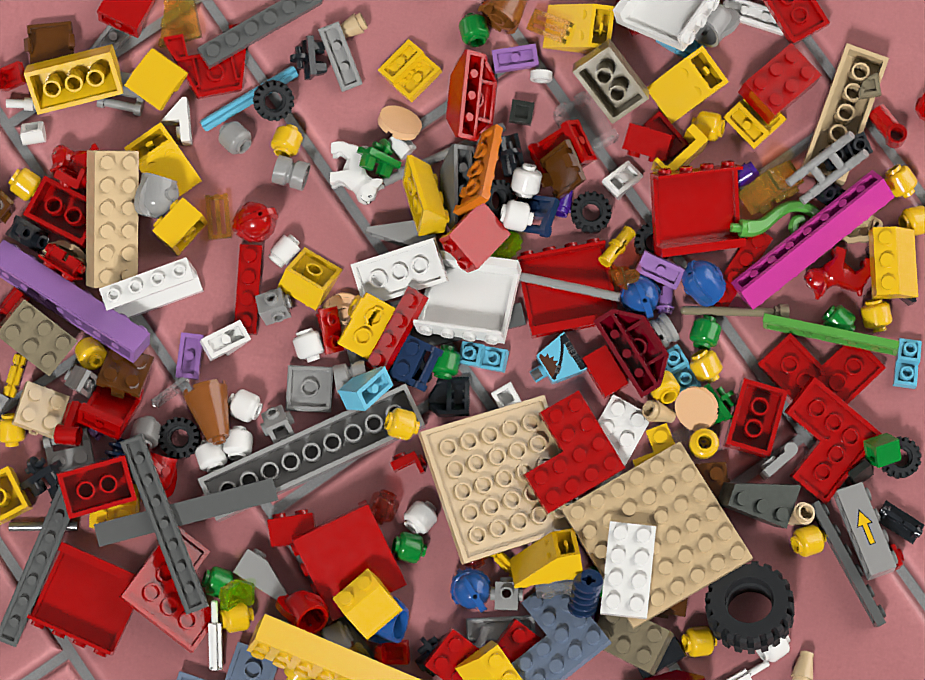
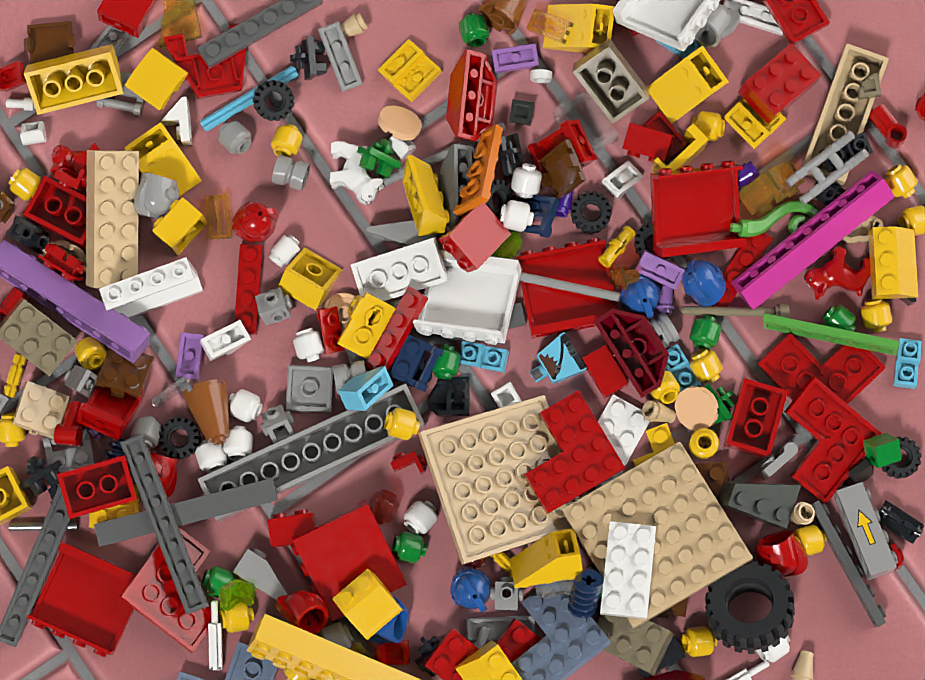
none -> red helmet [755,530,808,577]

